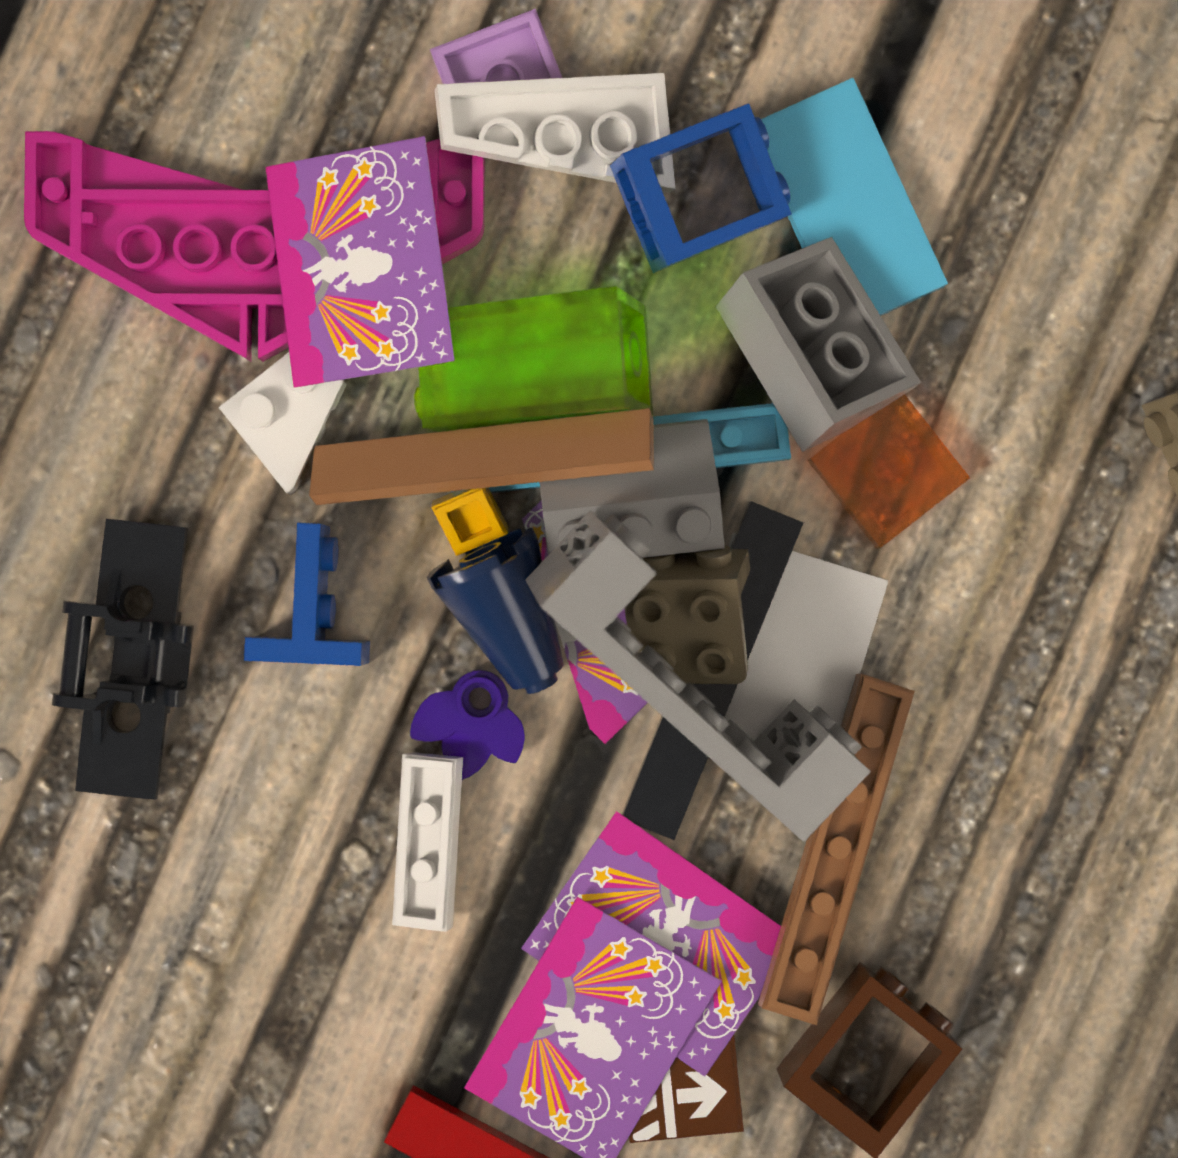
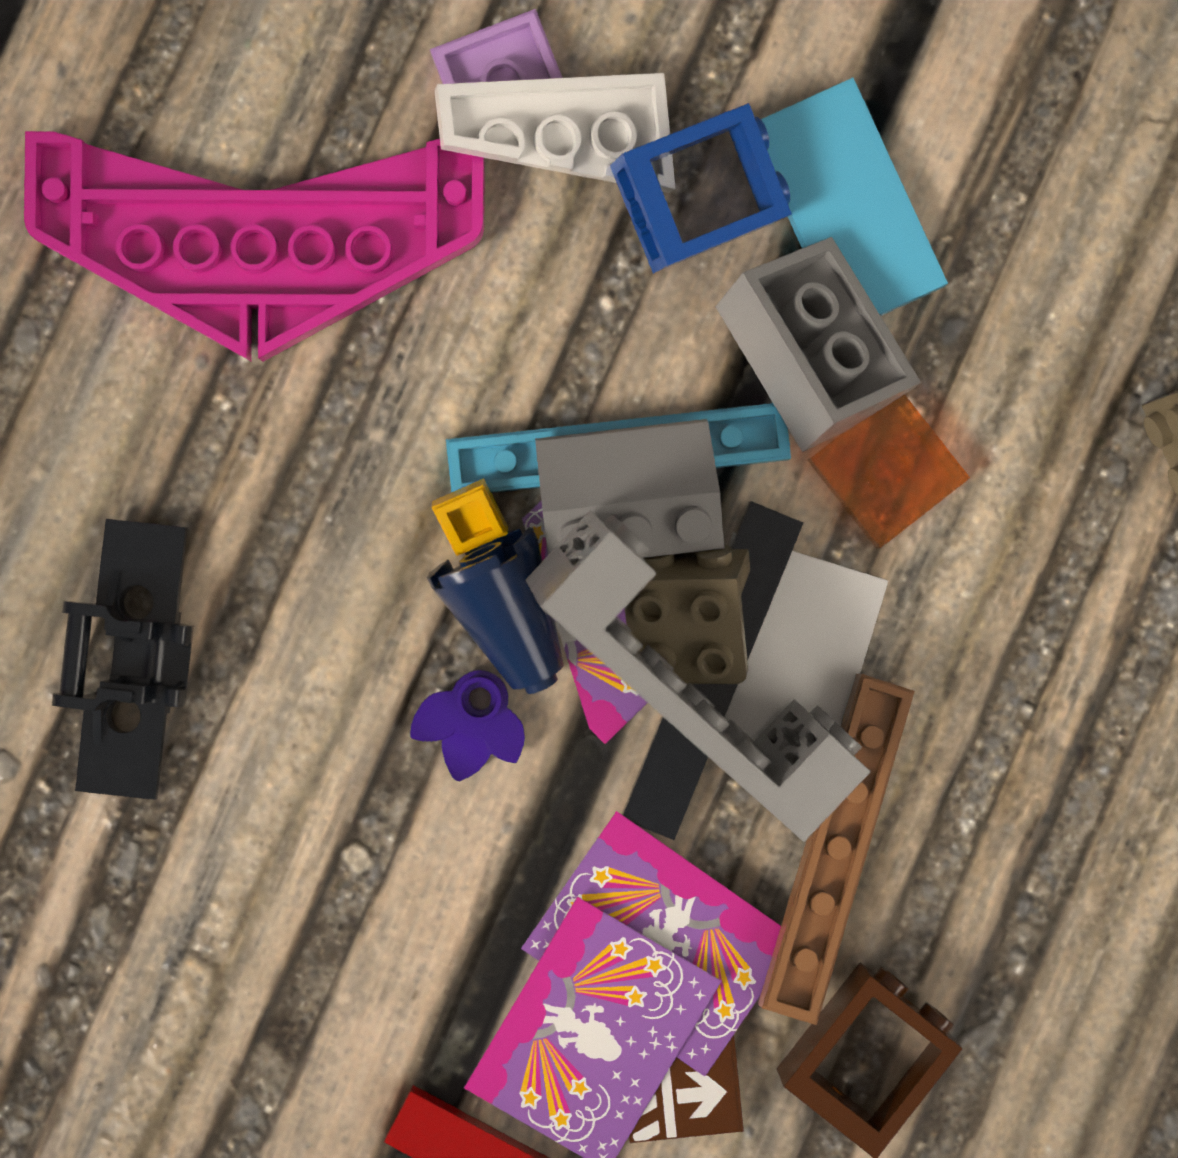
white wing [219,352,347,495] -> none
blue bracket [244,523,370,666] -> none
sticker [266,136,455,388] -> none
medium nougat tile [309,408,654,505] -> none
white tile [392,752,463,932] -> none
clear neon green slope [414,286,654,432] -> none

